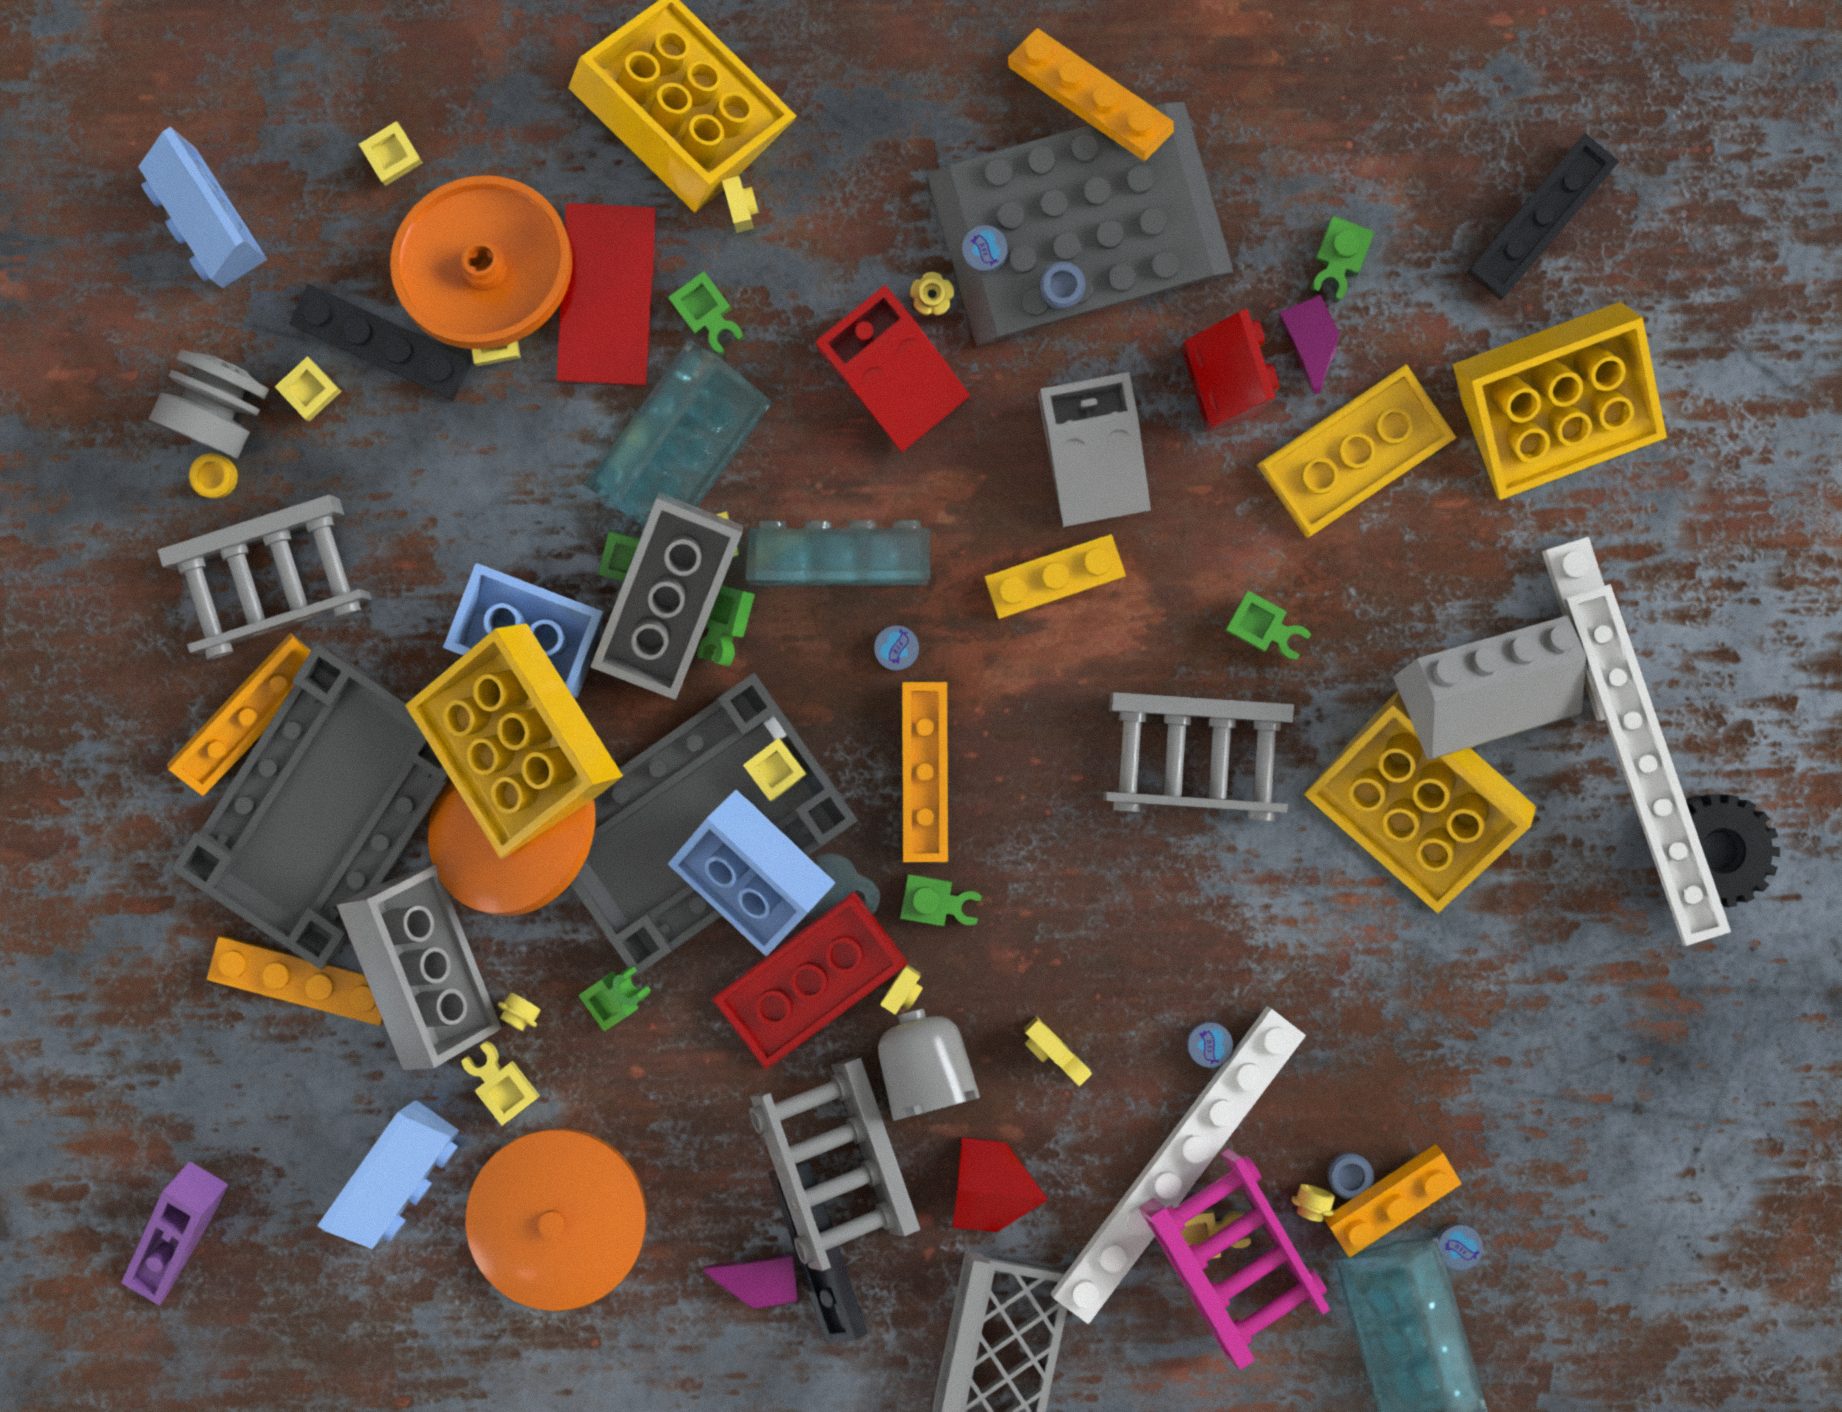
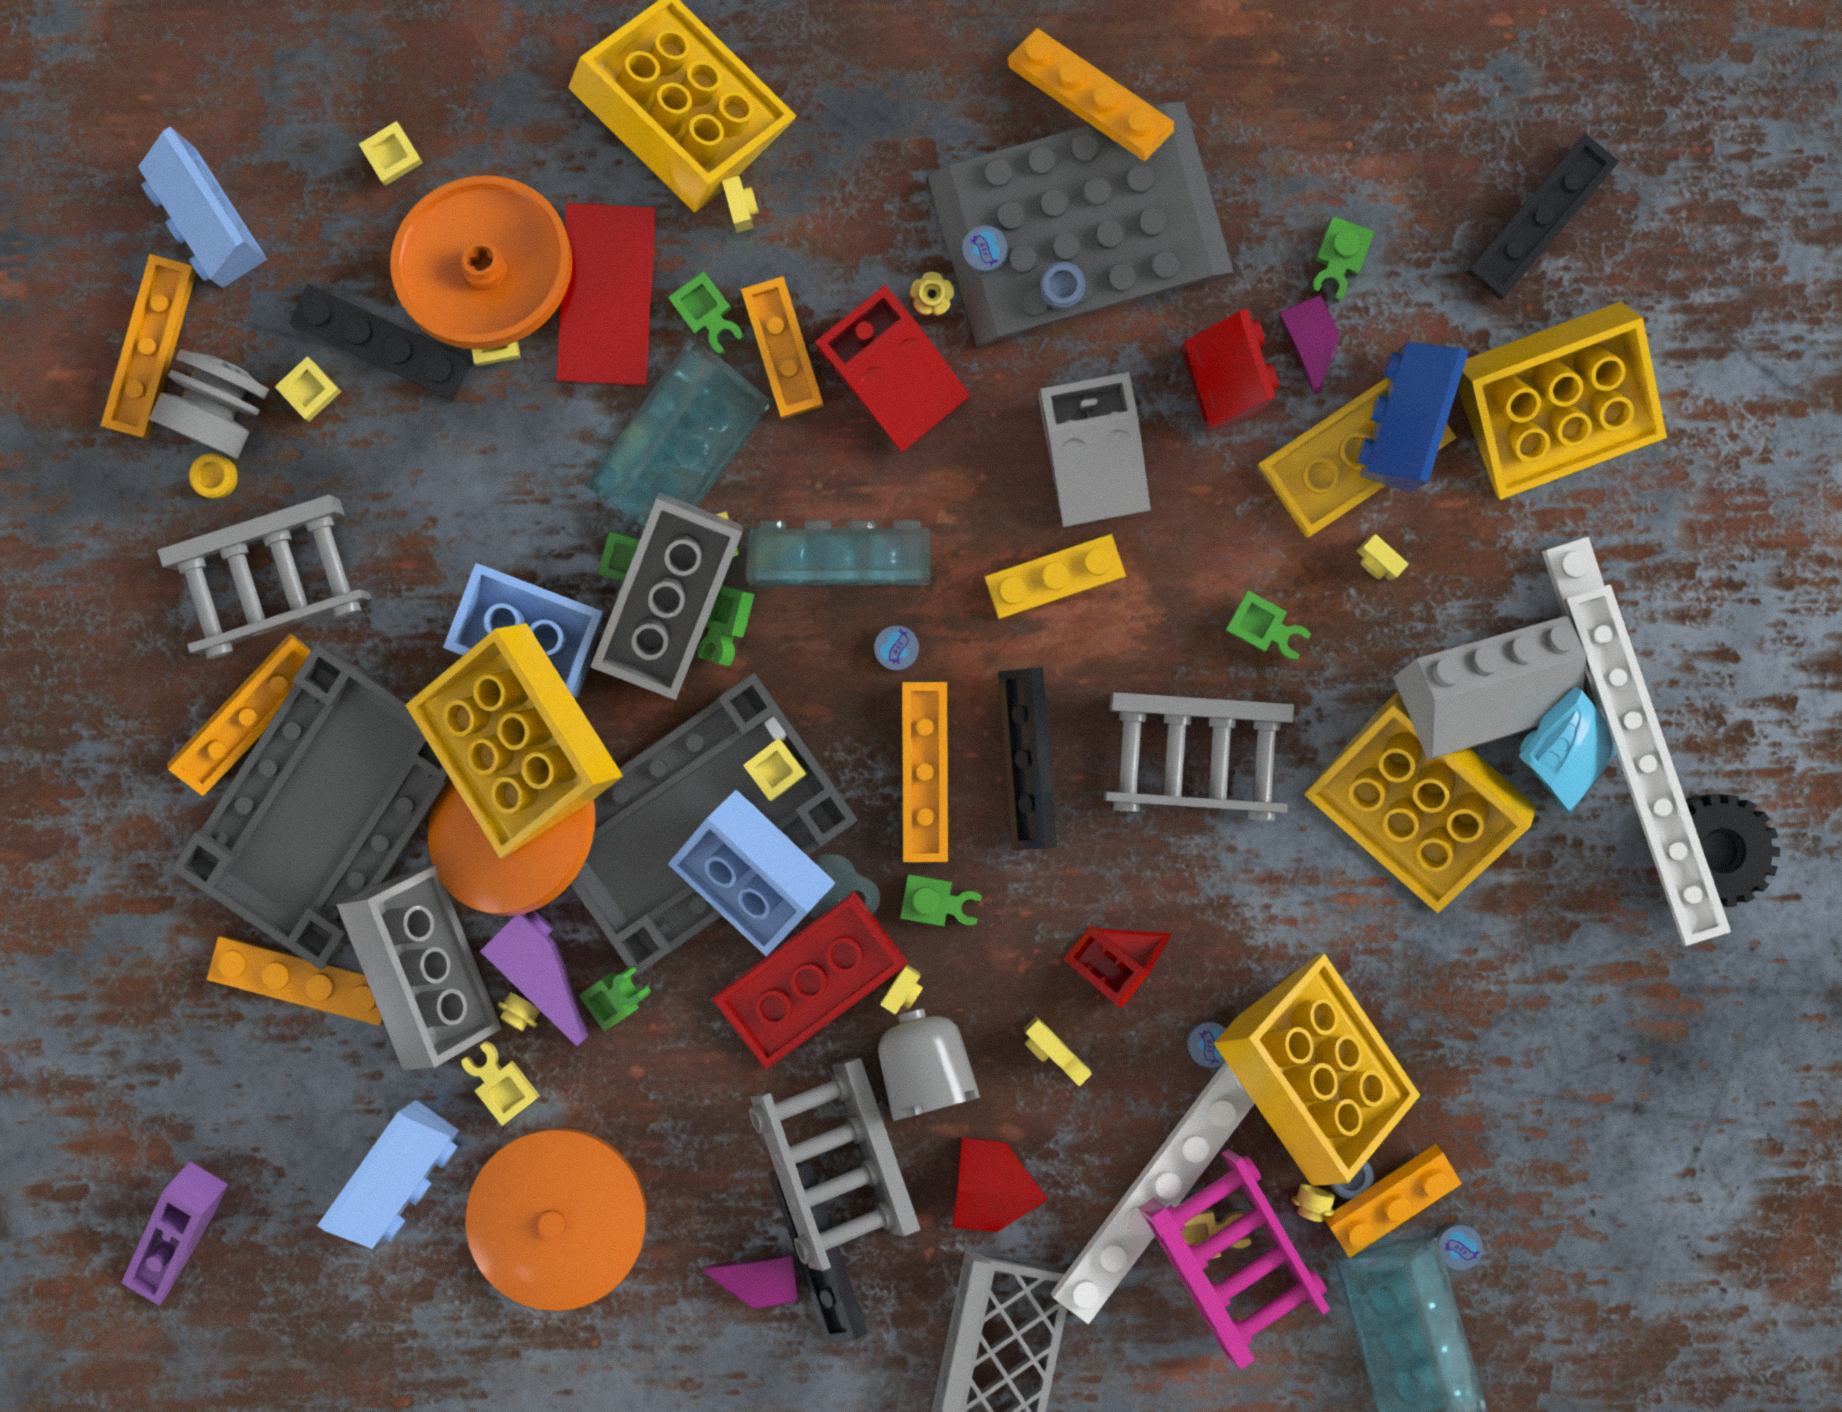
none -> light orange plate [100,254,197,440]
none -> medium lavender slope [480,911,589,1046]
none -> light orange plate [741,276,824,419]
none -> black plate [998,667,1057,850]
none -> red slope [1063,925,1172,1008]
none -> yellow slope [1214,953,1420,1186]
none -> blue slope [1356,342,1469,493]
none -> light yellow plate [1356,534,1409,580]
none -> medium azure slope [1519,686,1617,816]

